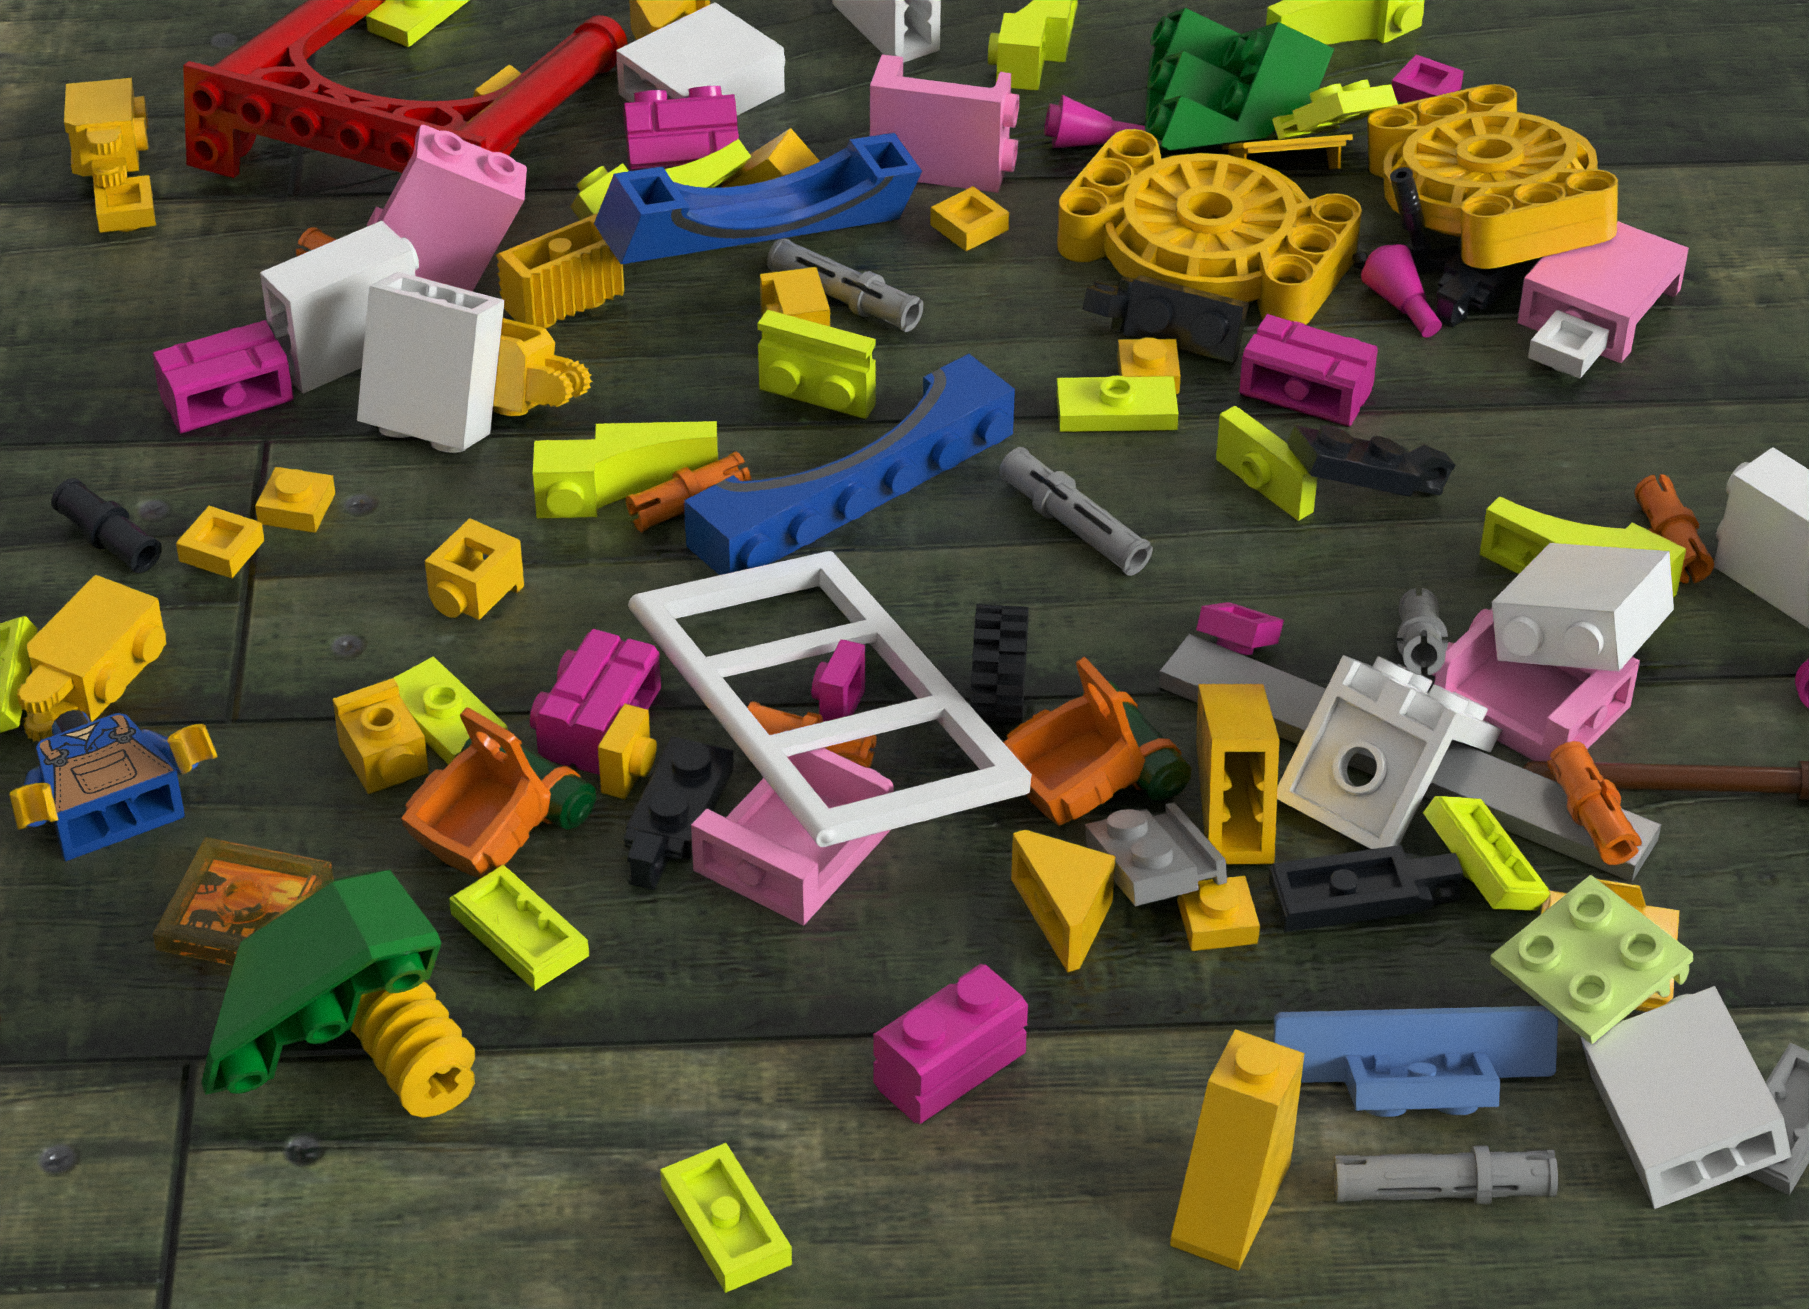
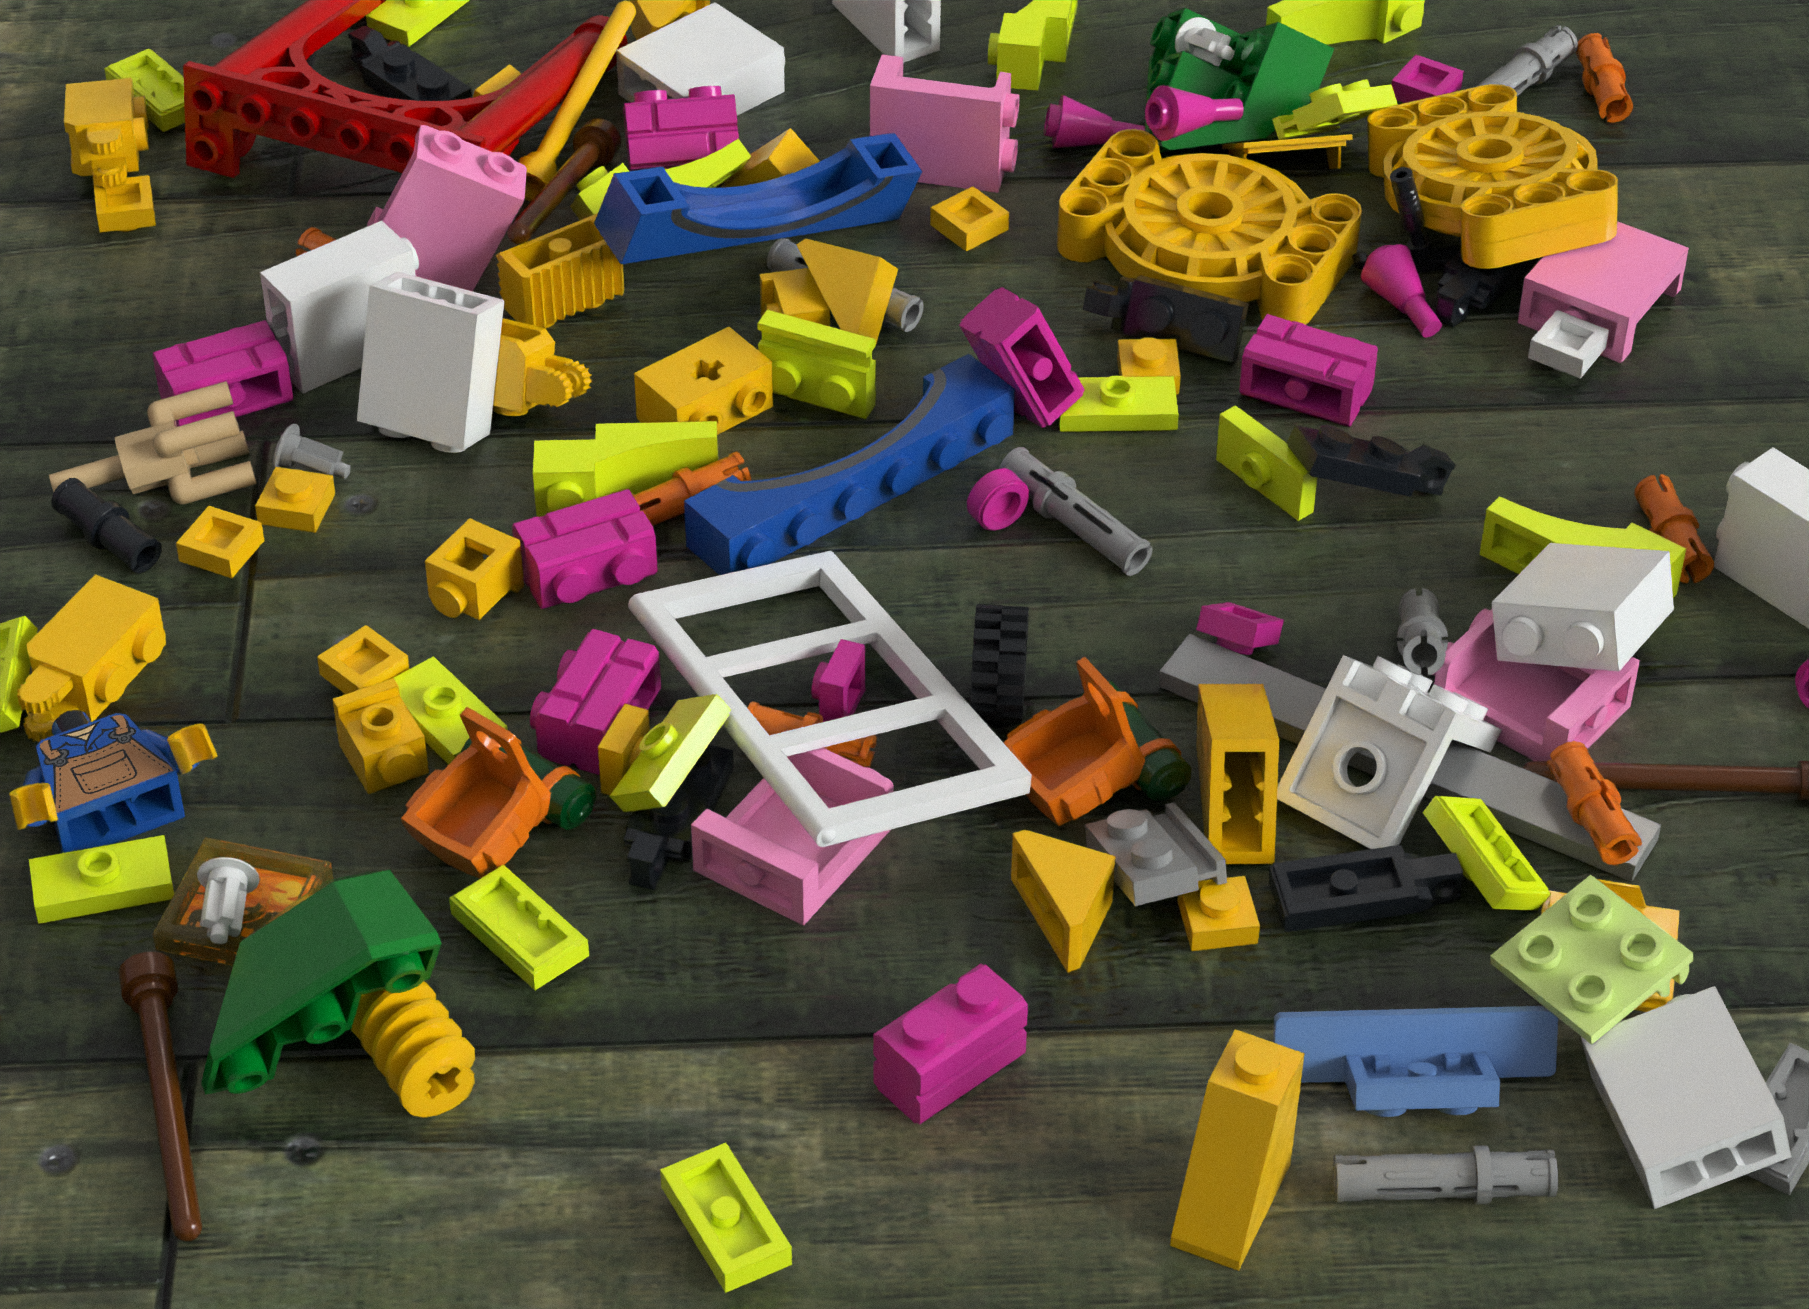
none -> neon yellow plate [29,835,175,924]
none -> tan plant [49,381,257,505]
none -> neon yellow plate [104,49,185,132]
none -> reddish brown piece [118,952,202,1242]
none -> white piece [197,857,259,944]
none -> light grey piece [272,424,351,480]
none -> yellow plate [317,625,409,694]
none -> black hinge [348,26,472,101]
none -> reddish brown piece [508,118,621,245]
none -> dark pink brick [512,489,658,609]
none -> yellow piece [518,1,636,201]
none -> neon yellow plate [609,694,731,812]
none -> yellow brick [634,327,773,435]
none -> yellow slope [796,239,898,347]
none -> dark pink brick [959,287,1085,428]
none -> dark pink tile [967,468,1029,531]
none -> dark pink cone [1145,85,1244,141]
none -> white piece [1175,17,1235,66]
none -> light grey pin [1476,25,1578,96]
none -> orange pin [1576,33,1633,123]

